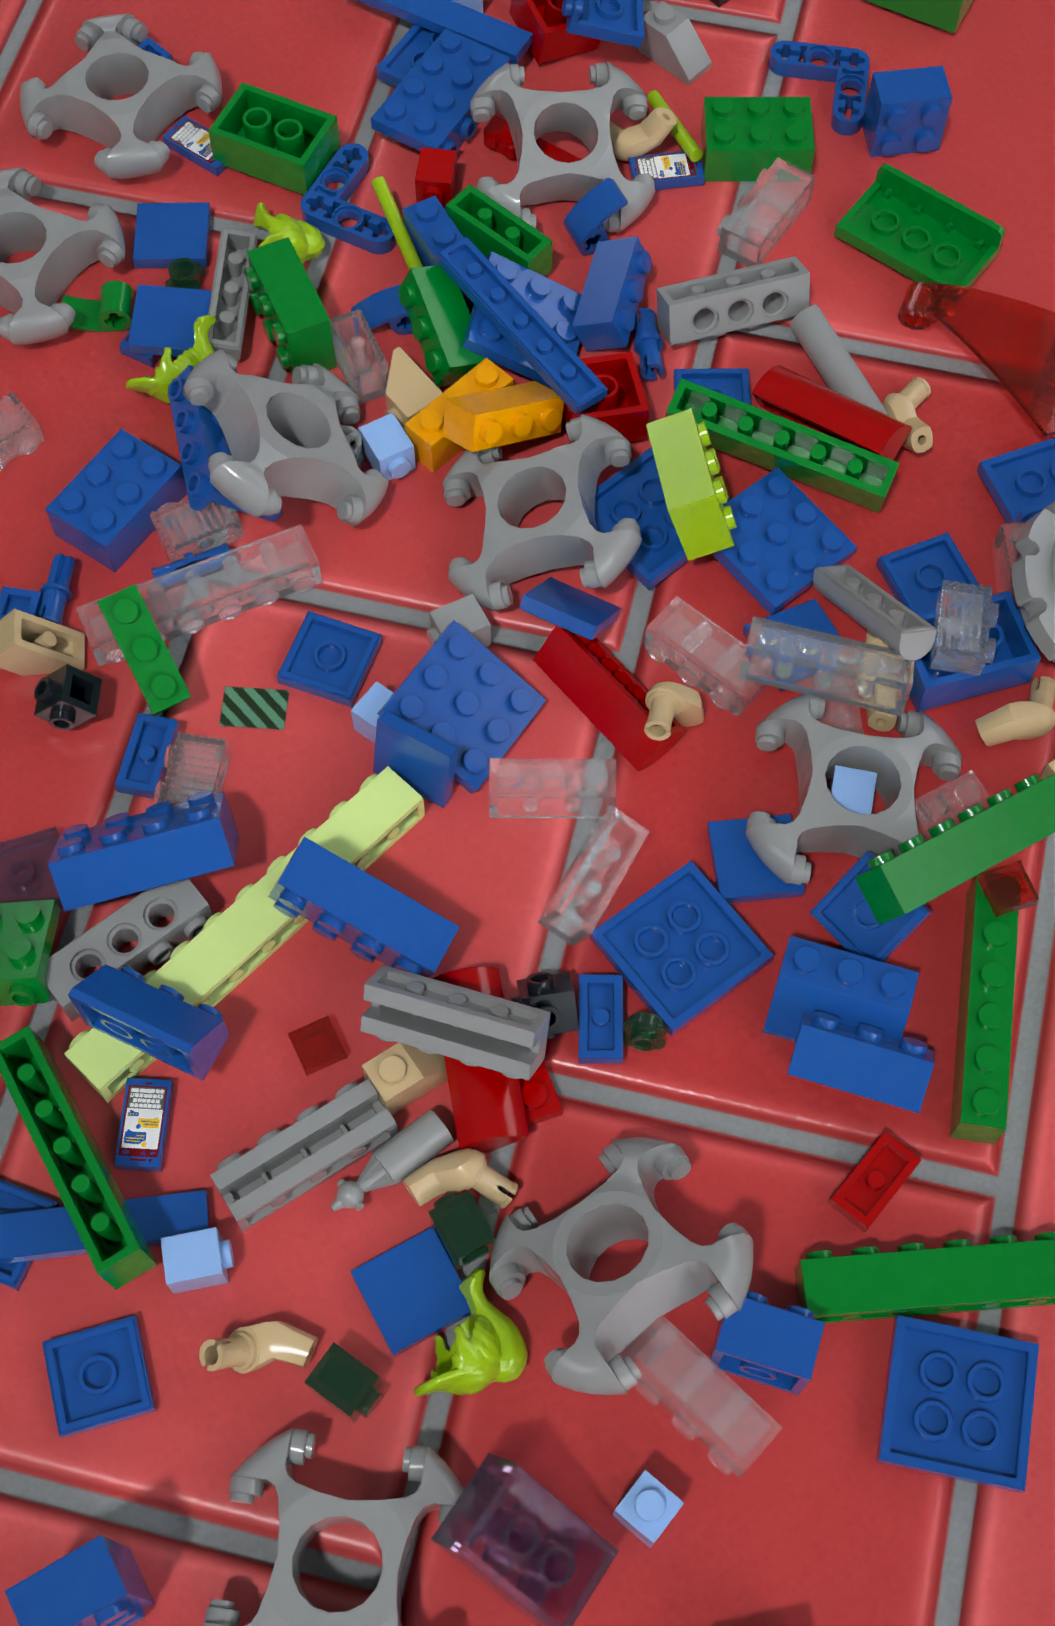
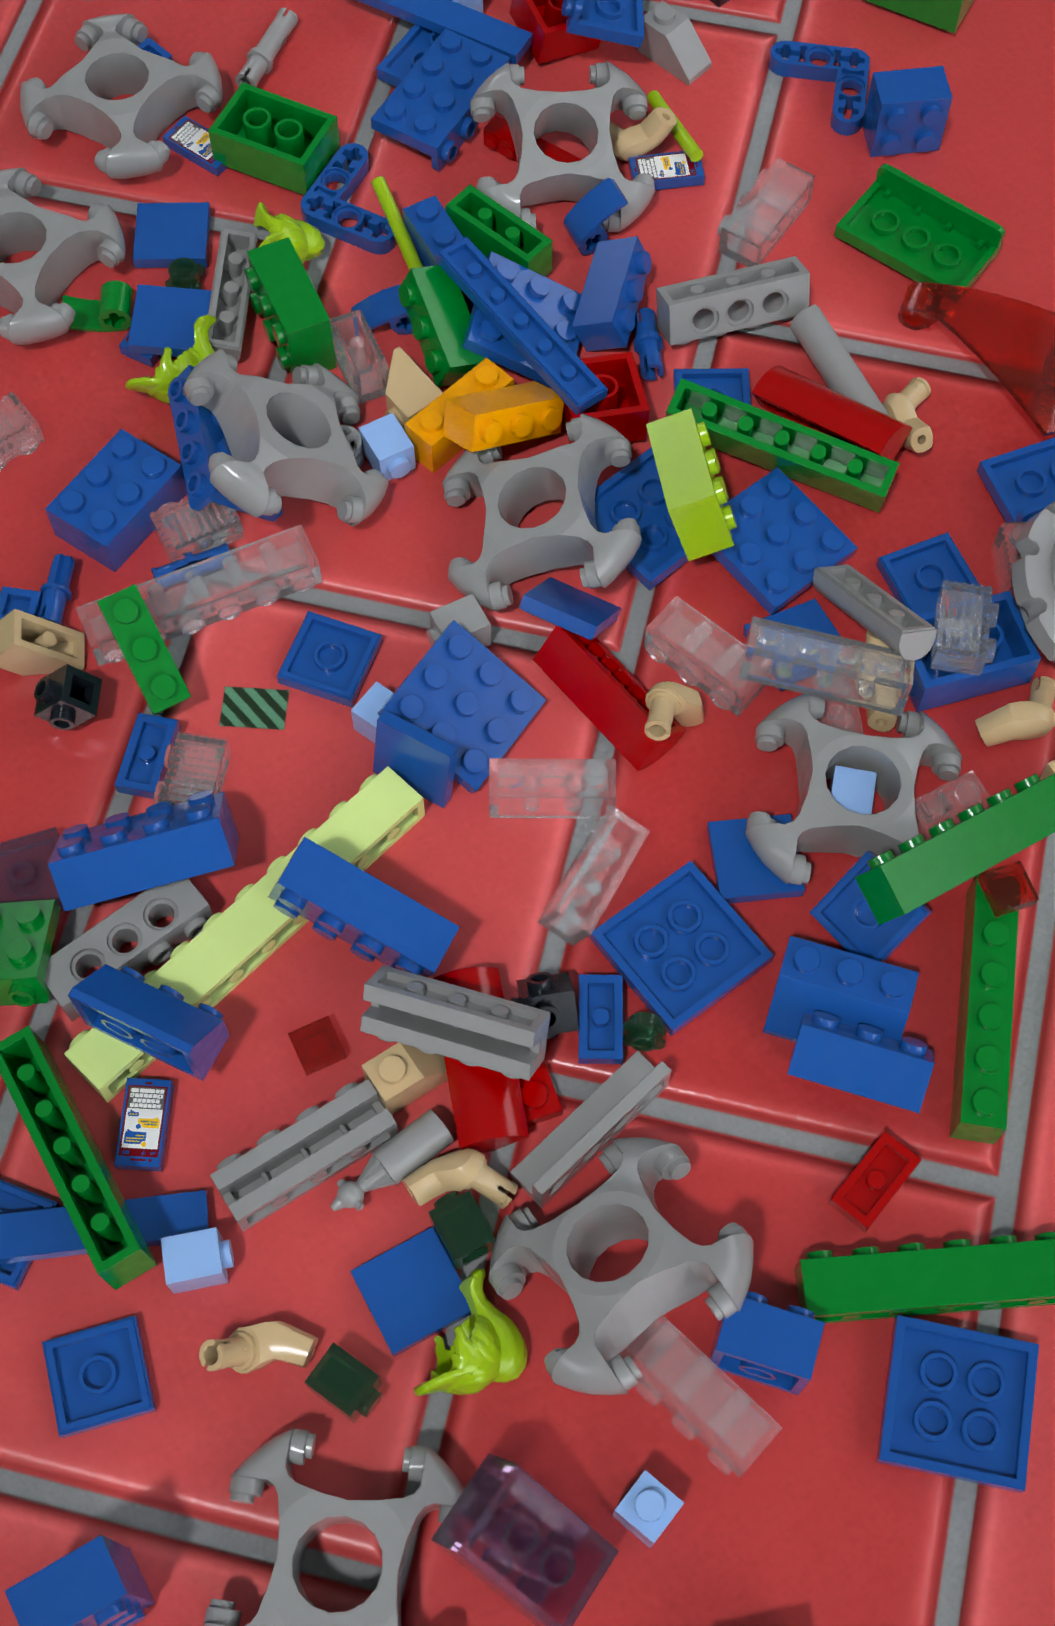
red brick [415,147,457,208] -> none
green brick [701,97,815,182] -> none
none -> light grey pin [235,8,298,87]
none -> light grey fence [510,1050,672,1208]

